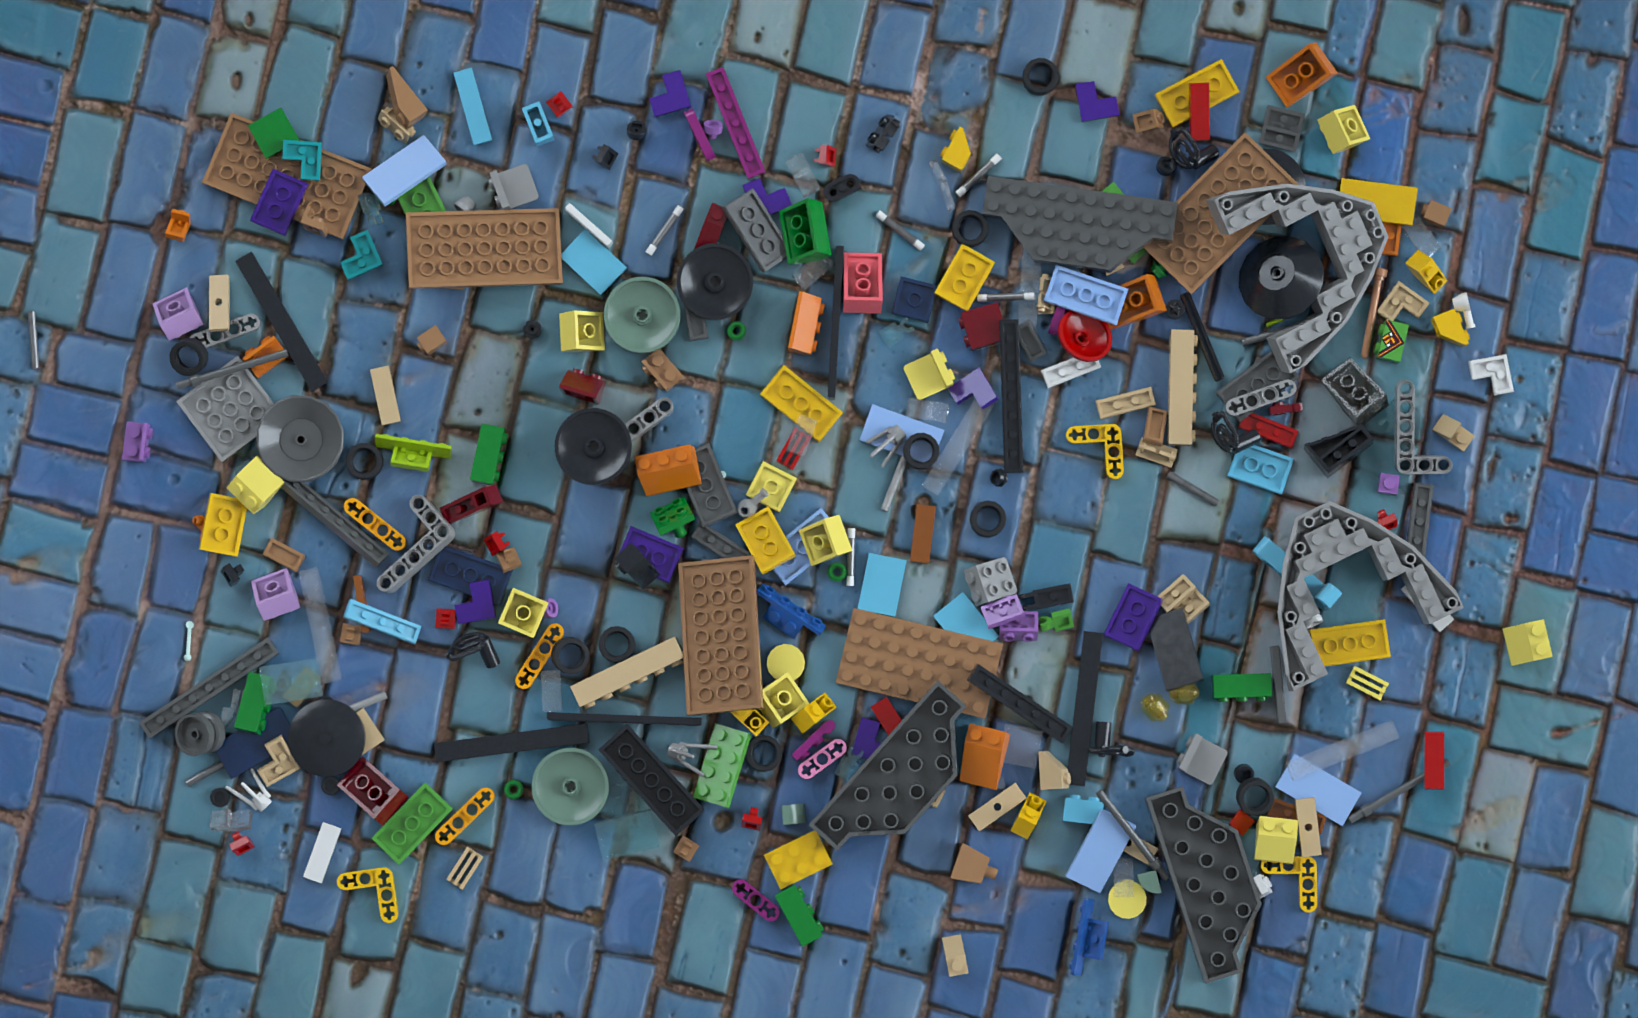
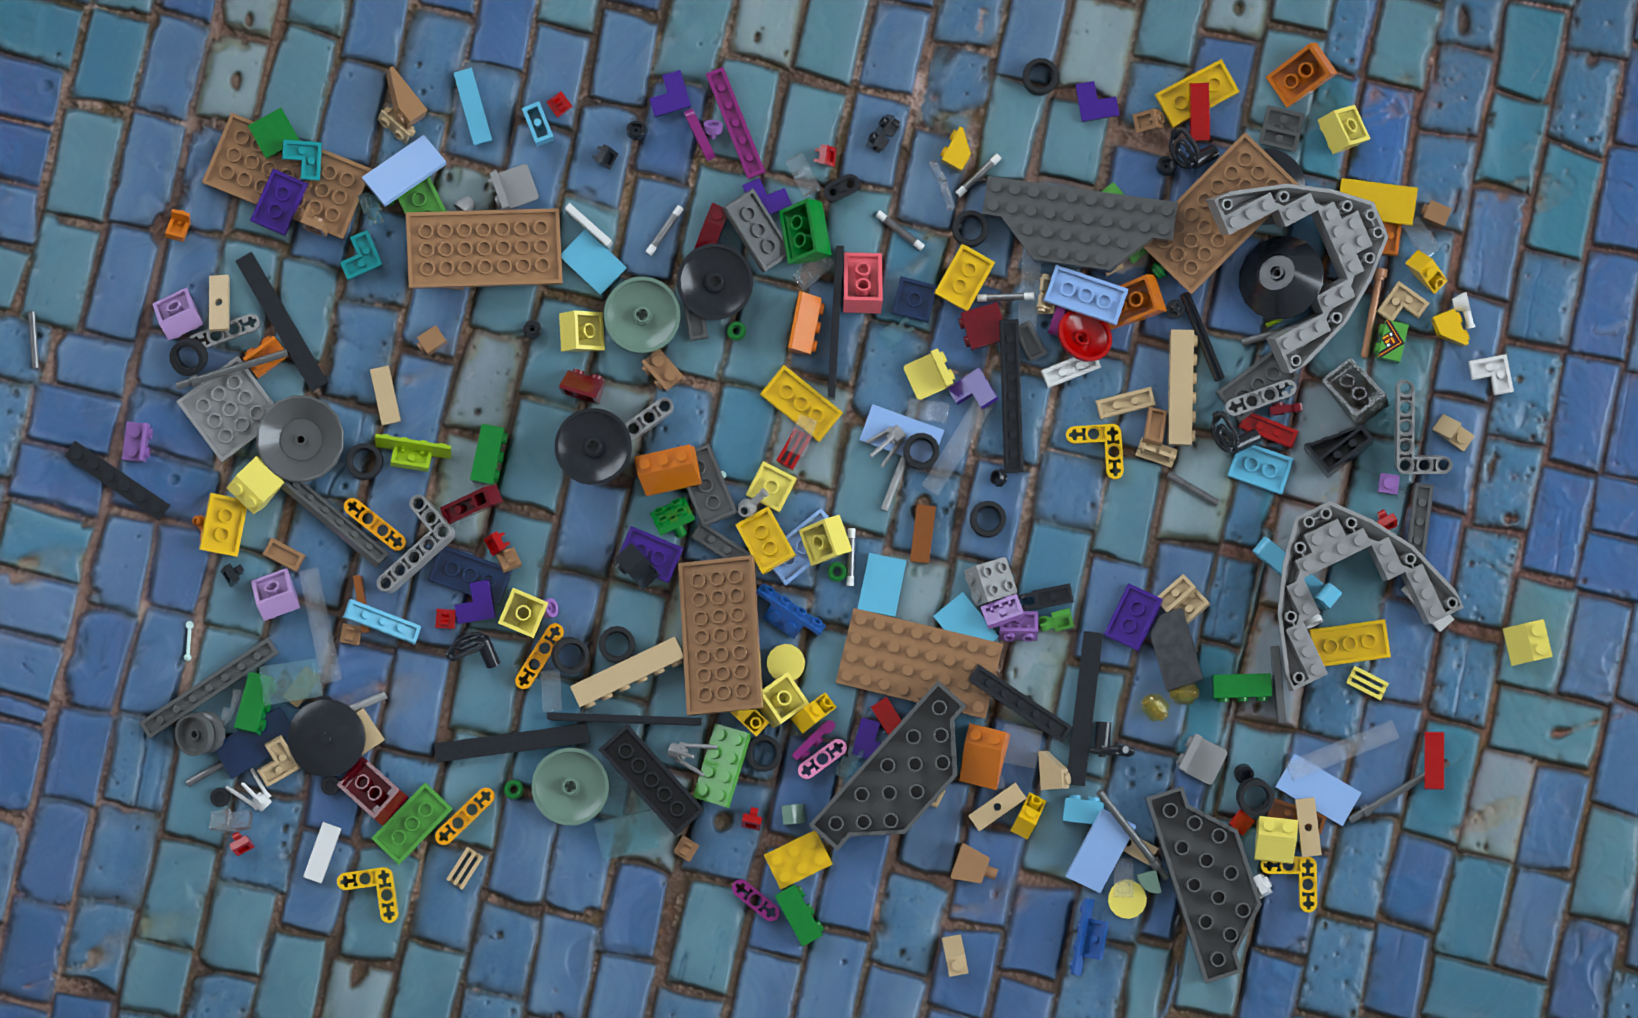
none -> black plate [64,441,171,521]

